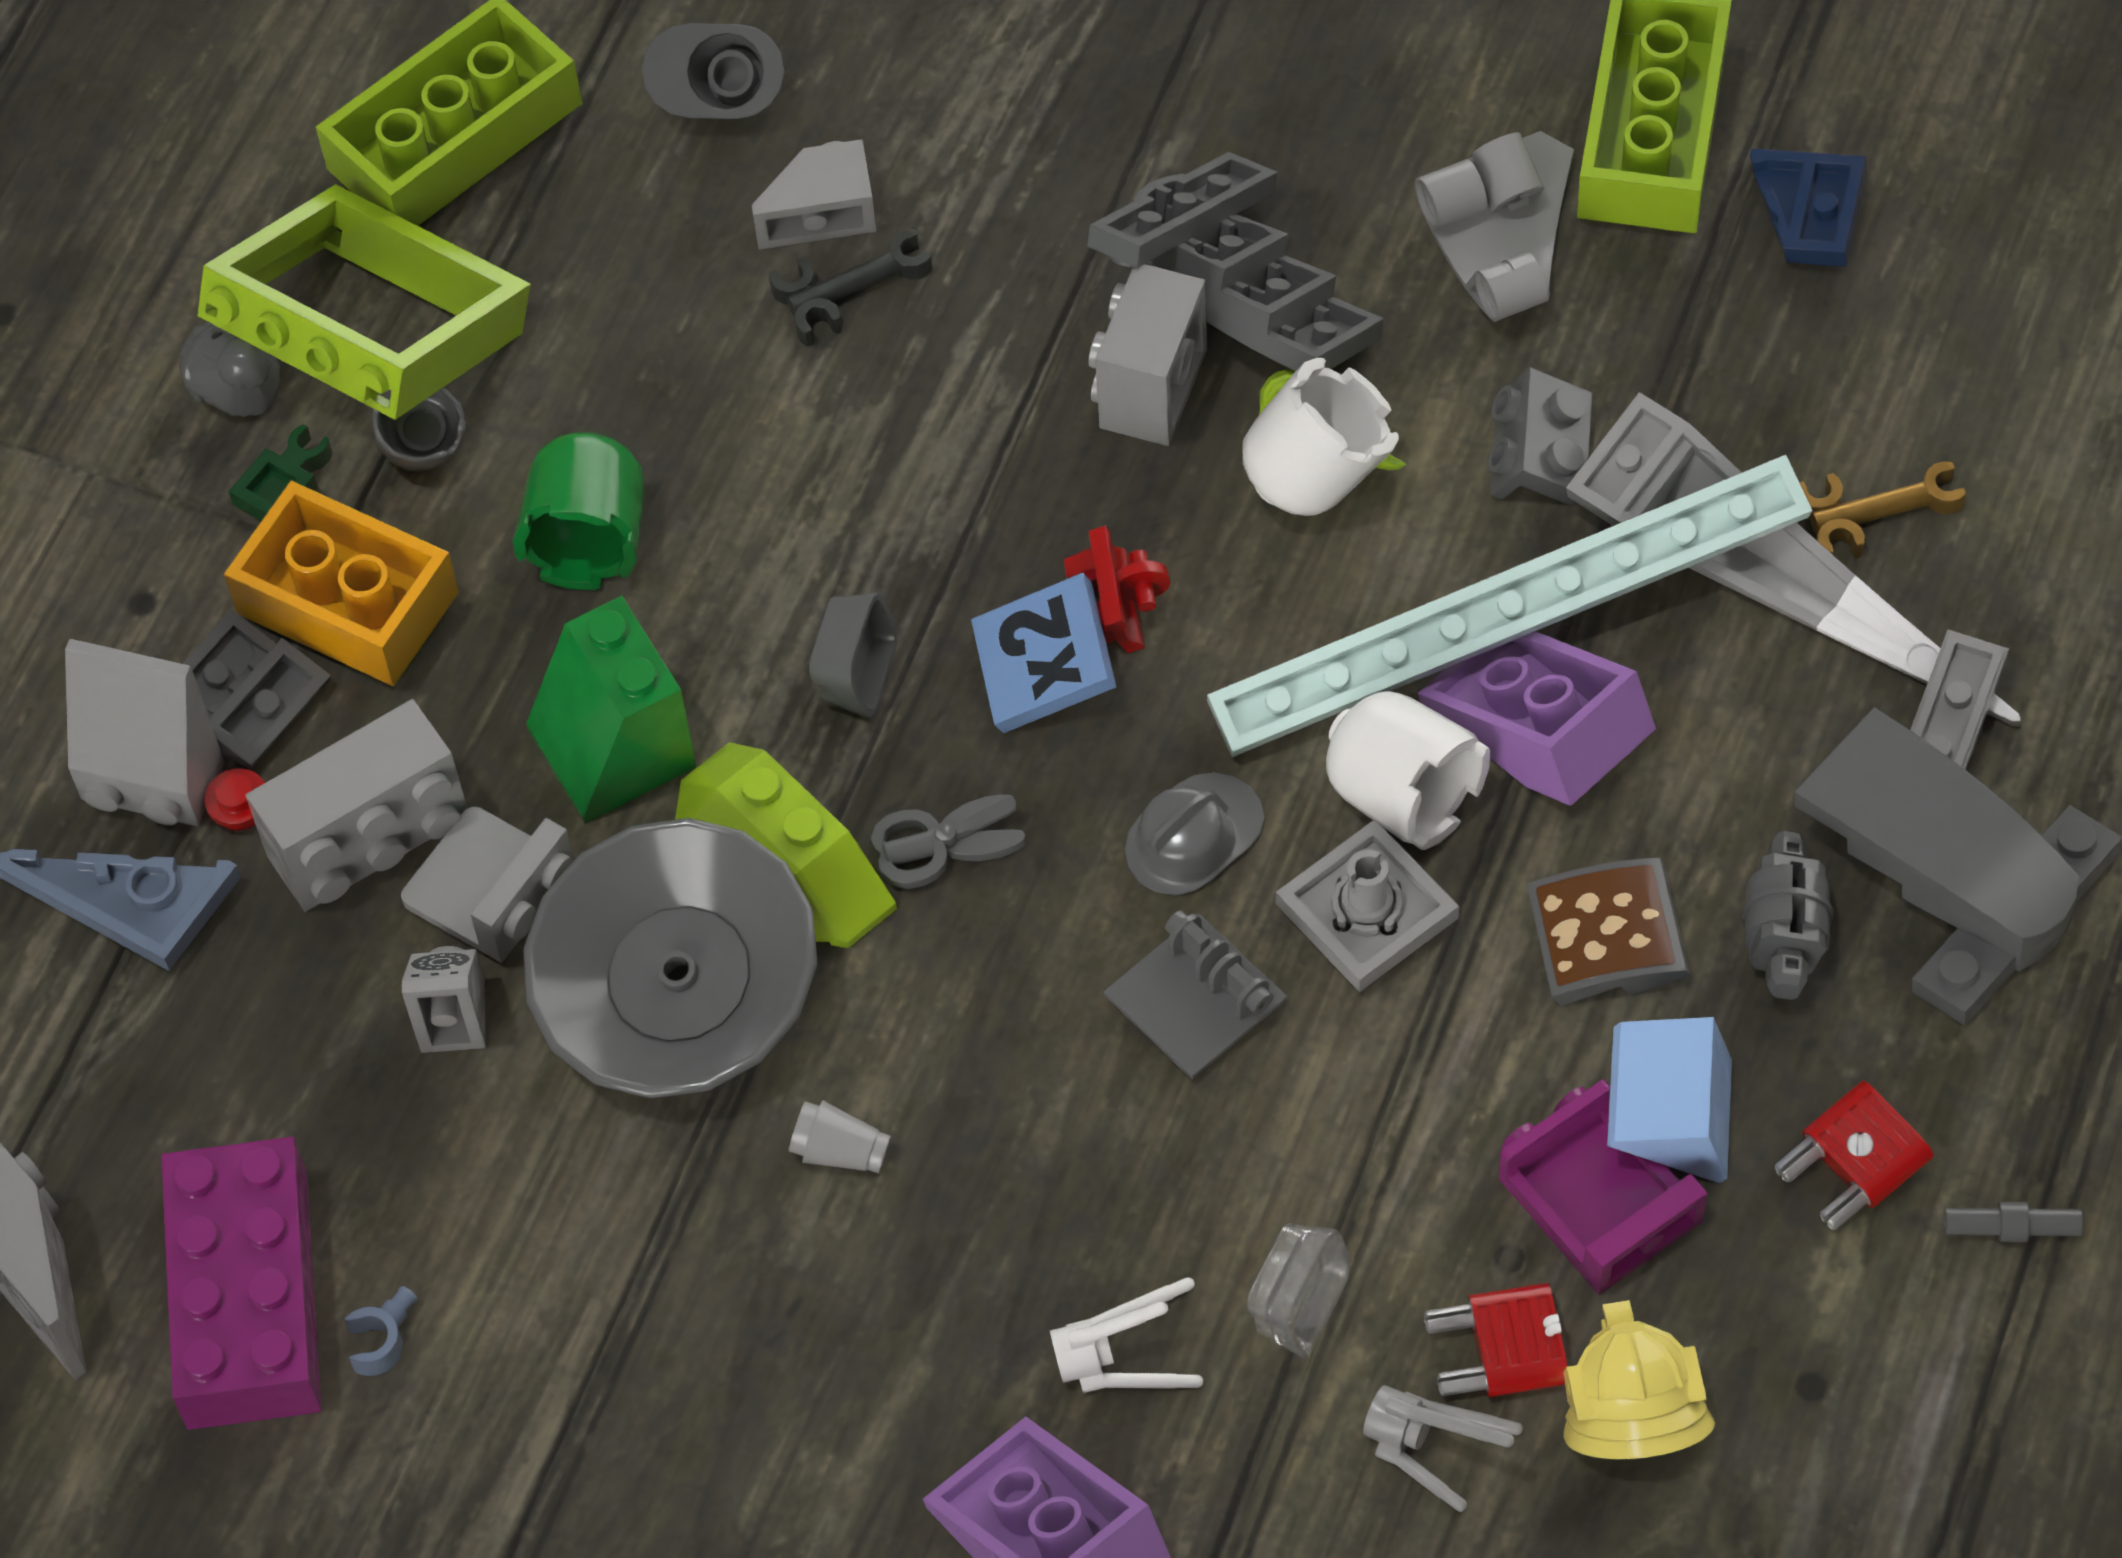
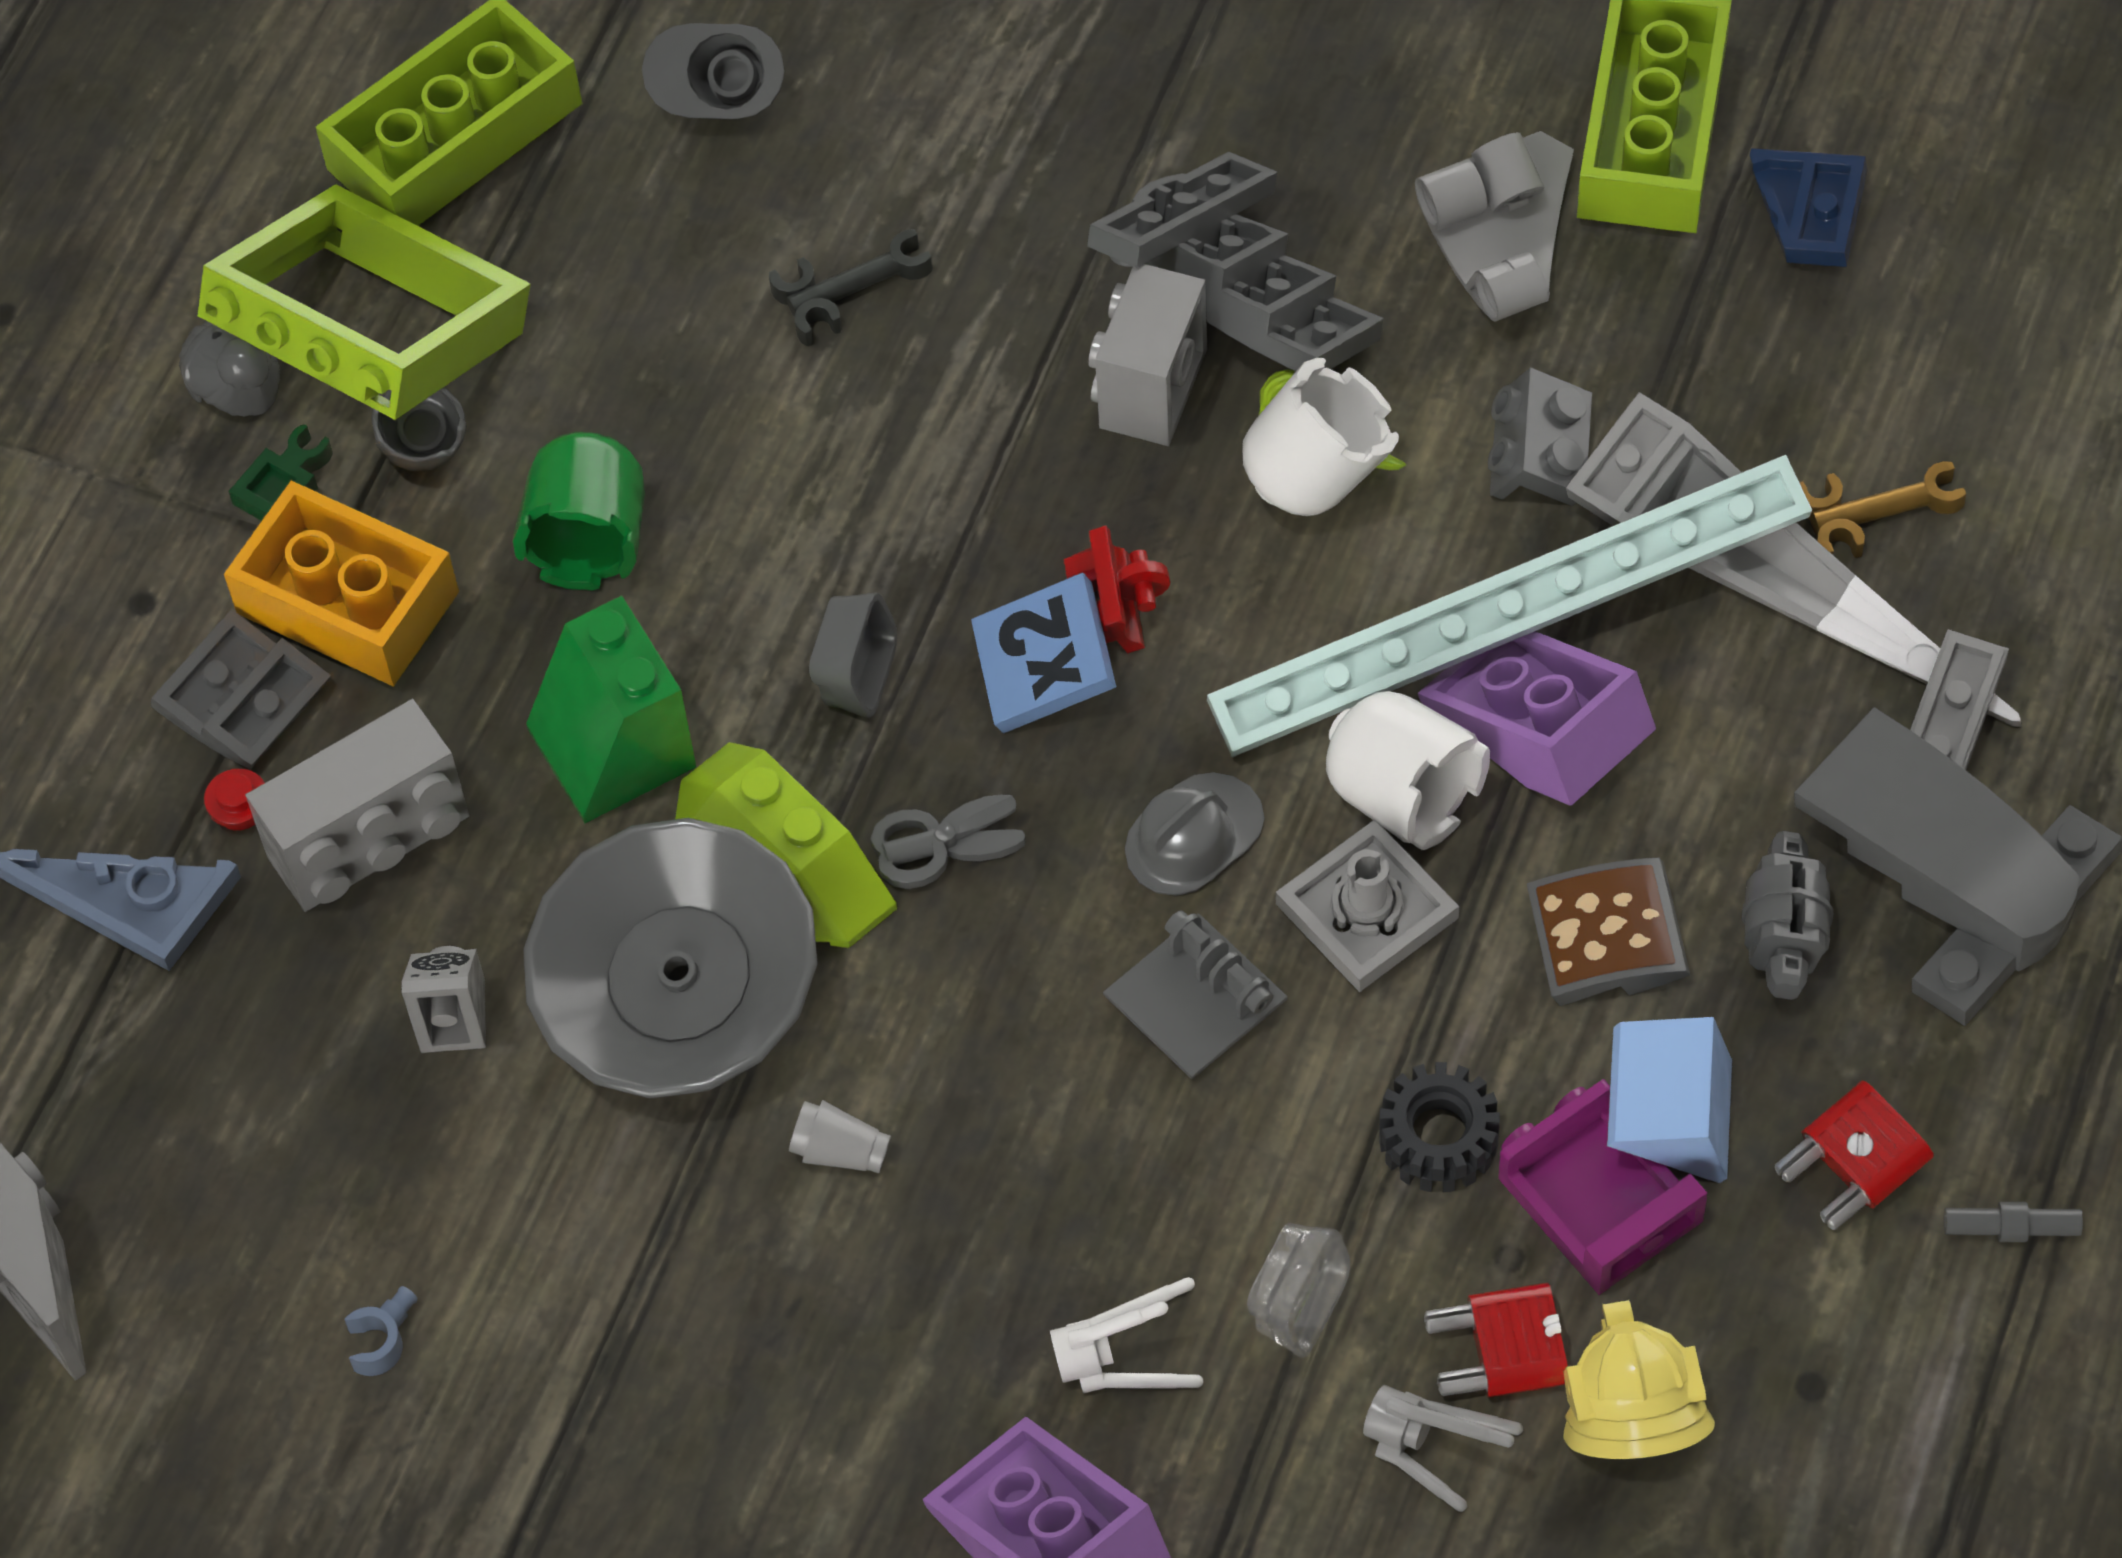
light grey slope [65,639,225,827] -> none
magenta brick [161,1136,322,1430] -> none
light grey bracket [401,807,574,963] -> none
light grey slope [752,139,876,250] -> none
none -> black tyre [1379,1062,1500,1193]

